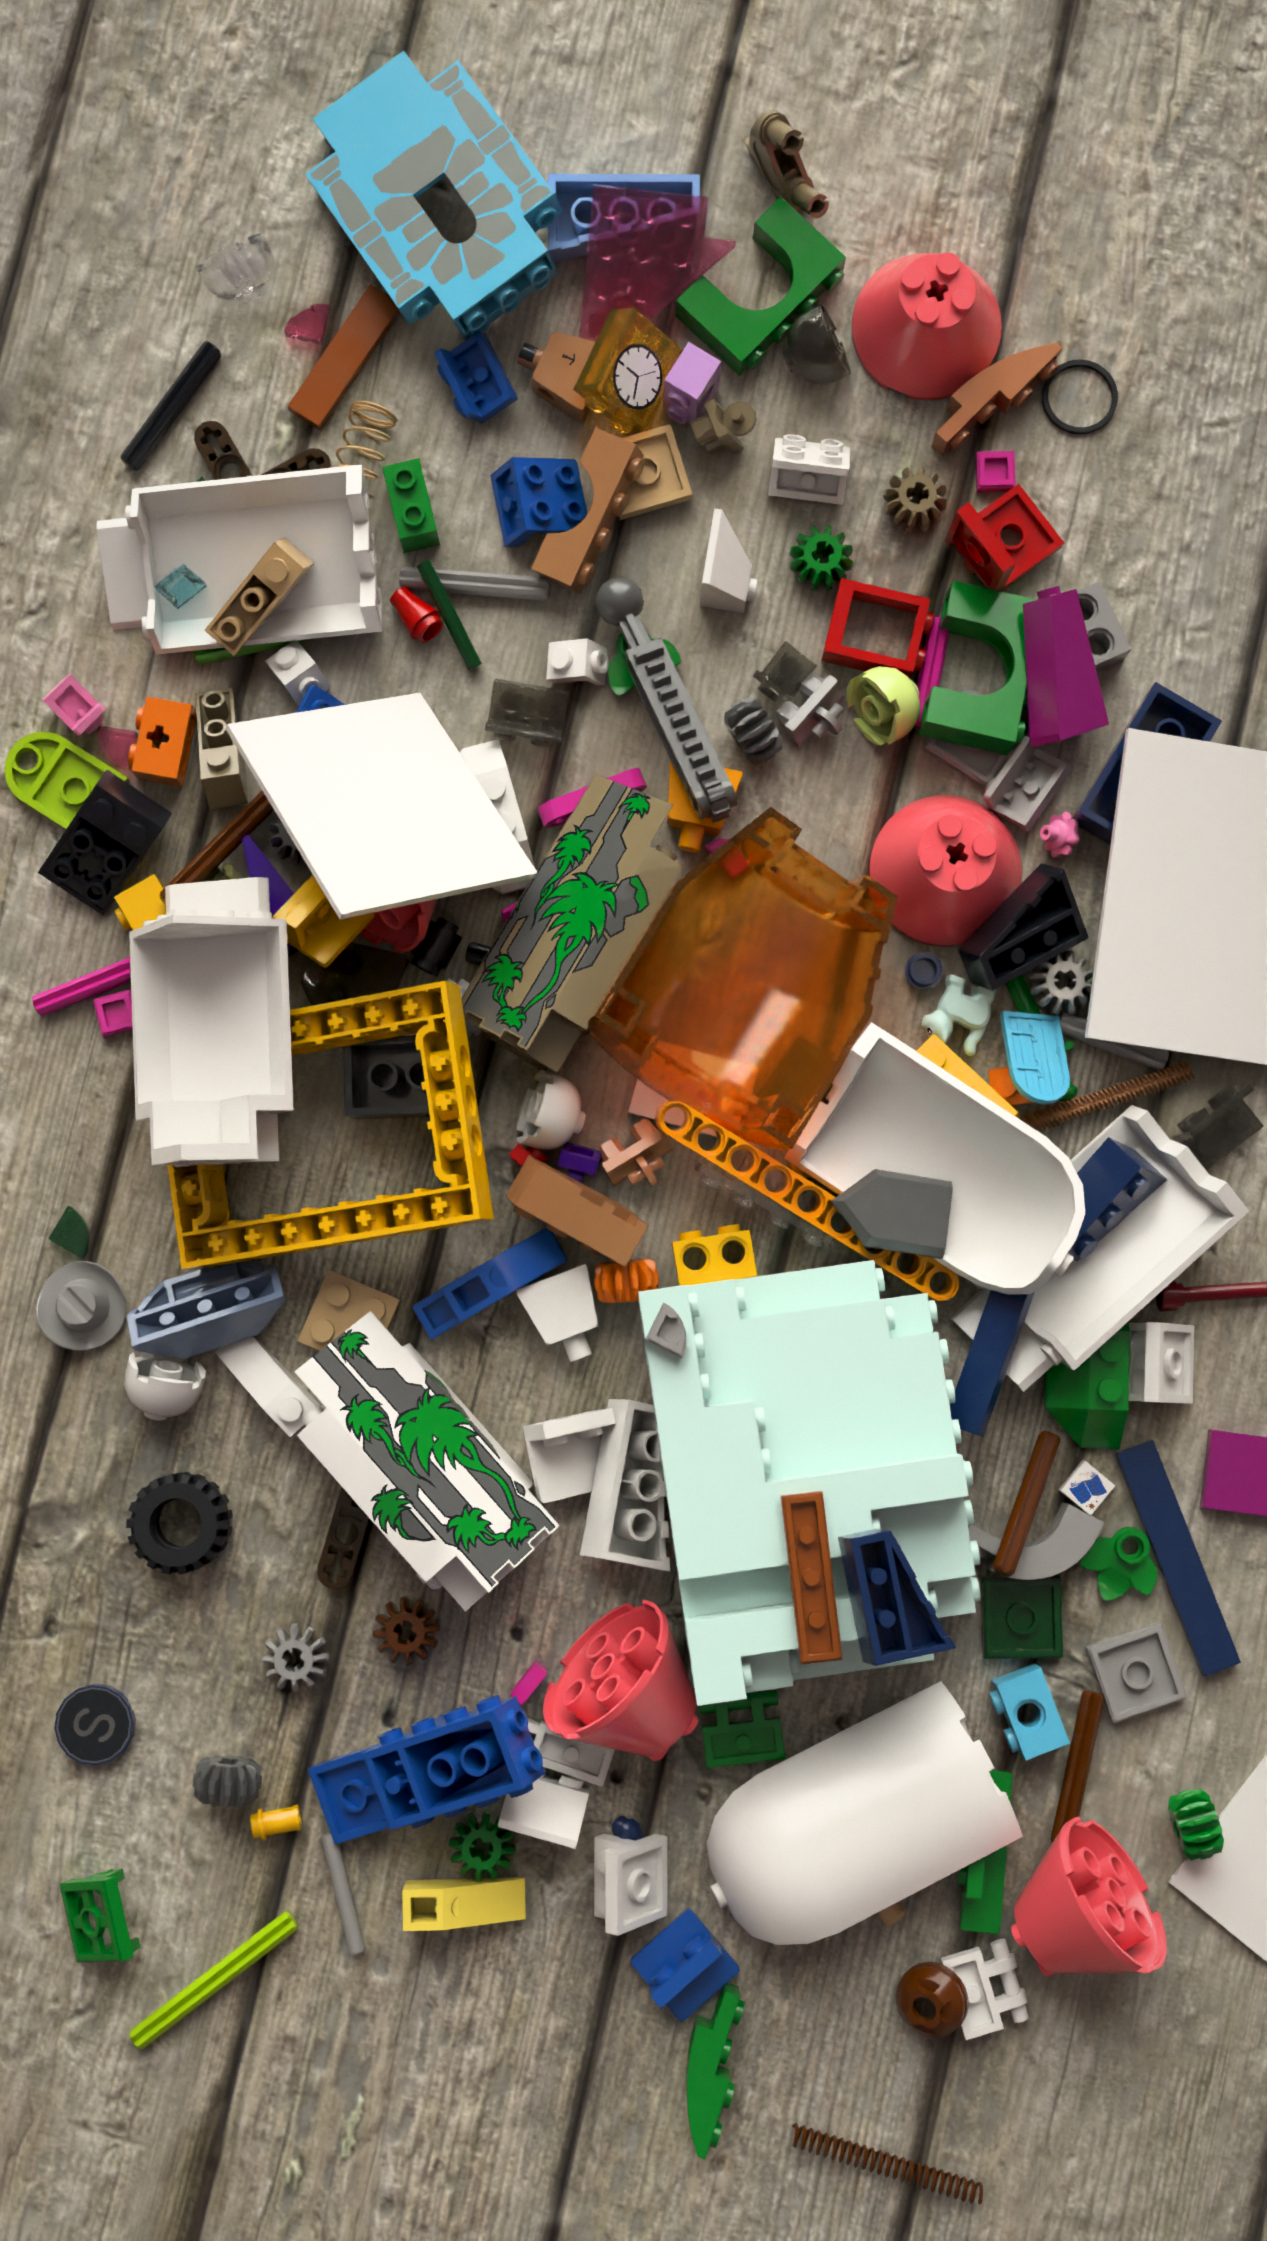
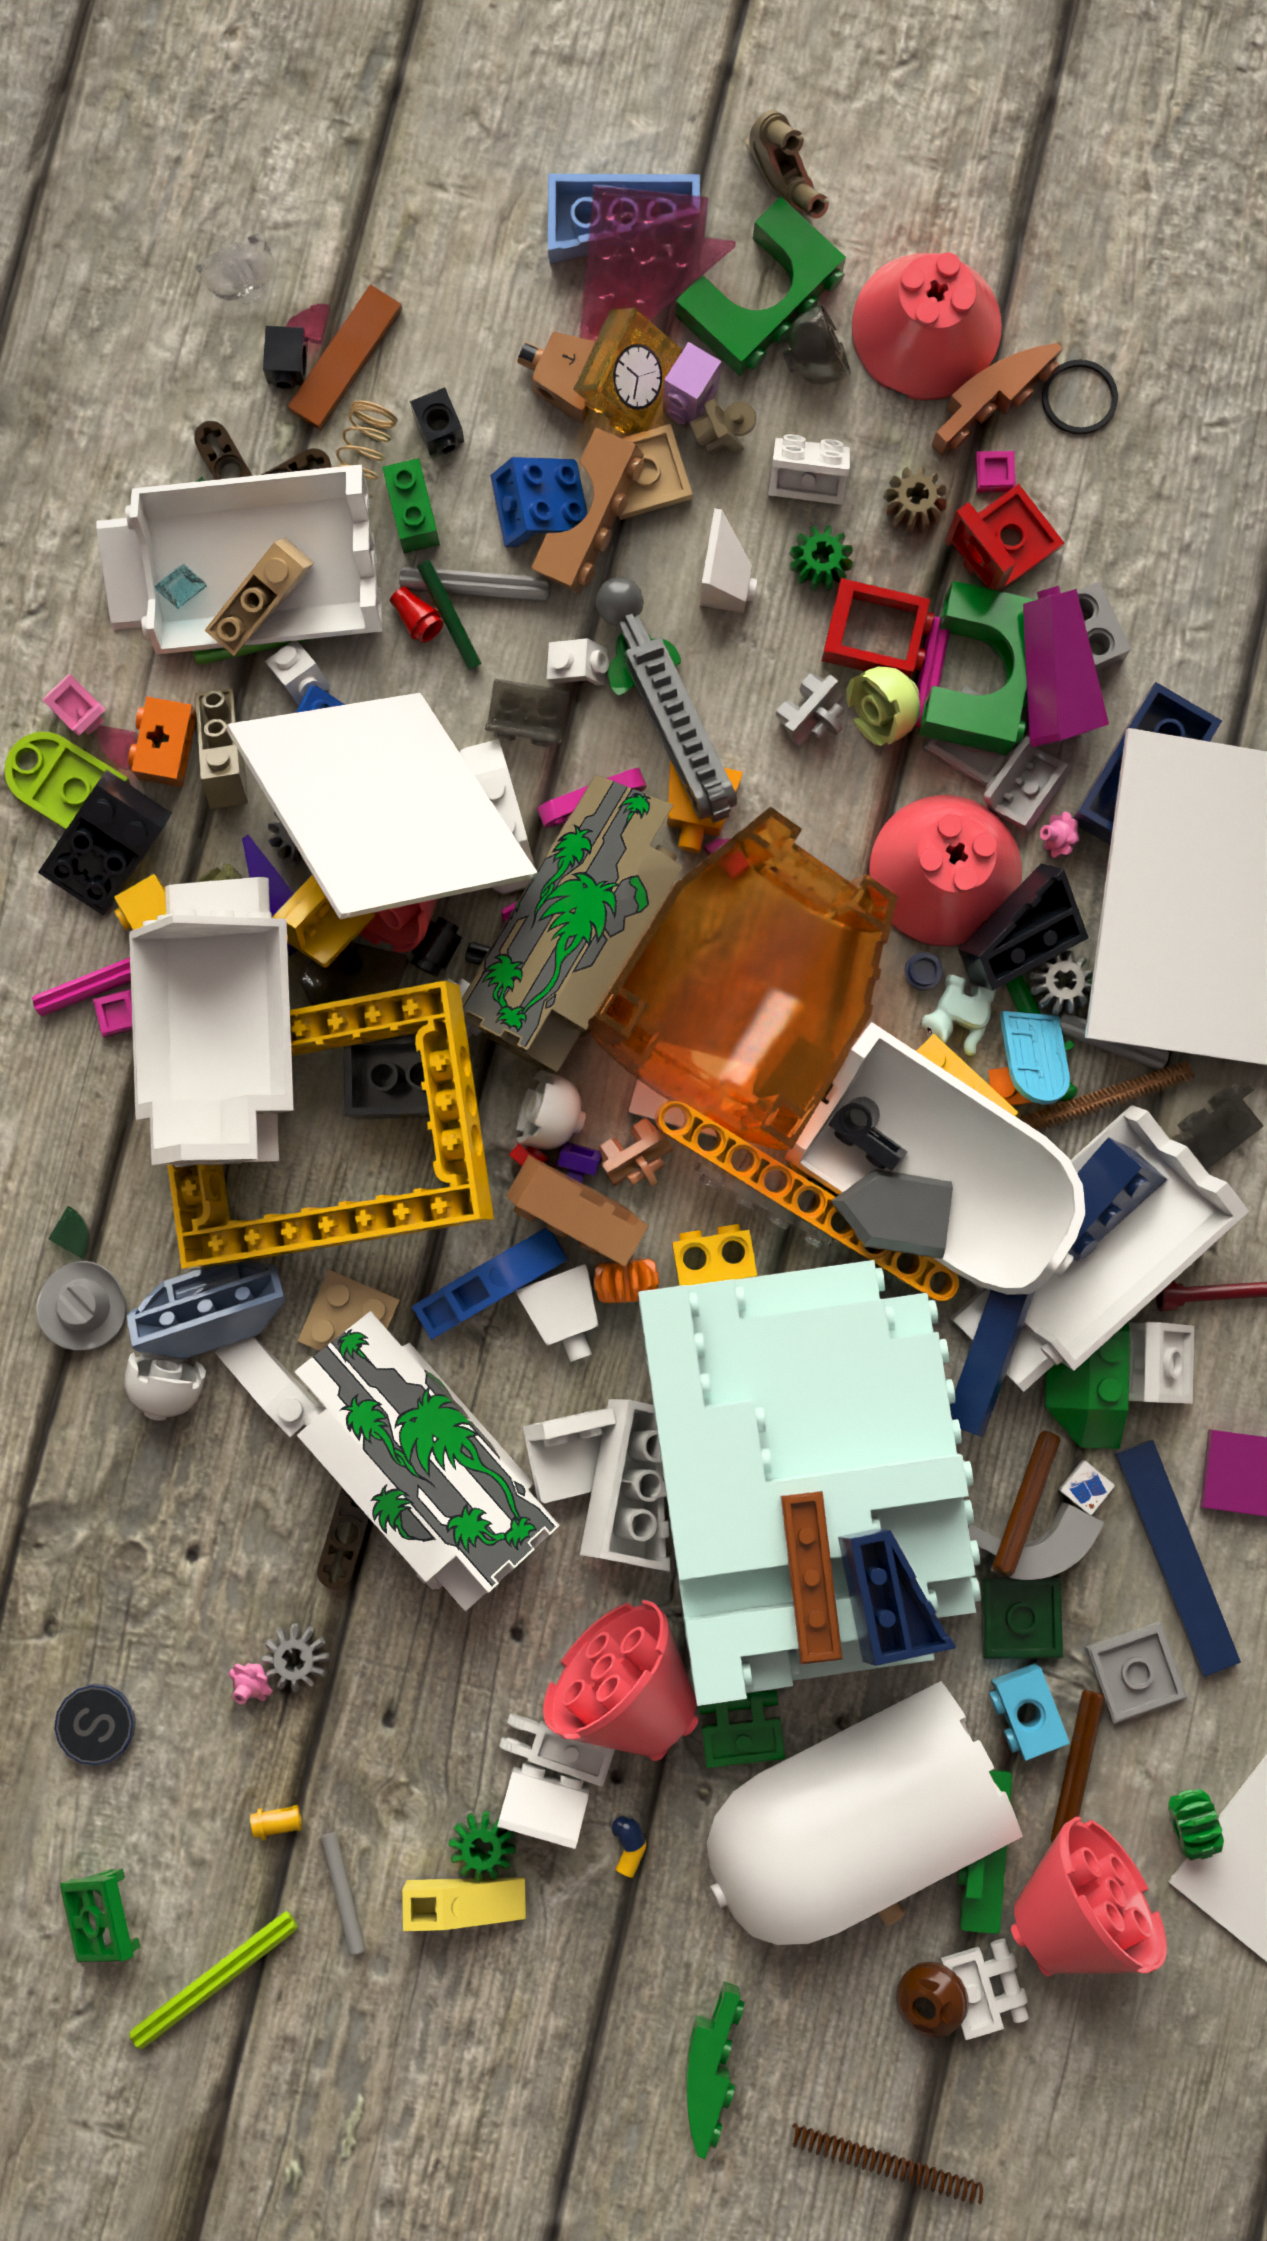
black axle [120,341,221,471] -> none
black tyre [126,1472,233,1575] -> none
reddish brown axle [160,791,274,905] -> none
dark grey gear [193,1754,262,1808] -> none
panel [305,50,564,340] -> none
blue wedge [307,1695,545,1844] -> none
reddish brown gear [373,1596,441,1665] -> none
blue bracket [434,331,518,423] -> none
dark pink tile [510,1660,548,1705] -> none
white bracket [594,1834,667,1936] -> none
blue bracket [631,1908,740,2022] -> none
light grey tile [645,1302,686,1358] -> none
dark grey gear [724,697,783,765] -> none
clear smoke bracket [753,641,818,702] -> none
green plate [1079,1527,1157,1601] -> none
none -> bright pink plant [228,1663,273,1704]
none -> black brick [263,325,308,389]
none -> black brick [410,387,465,455]
none -> black plate [828,1097,908,1171]

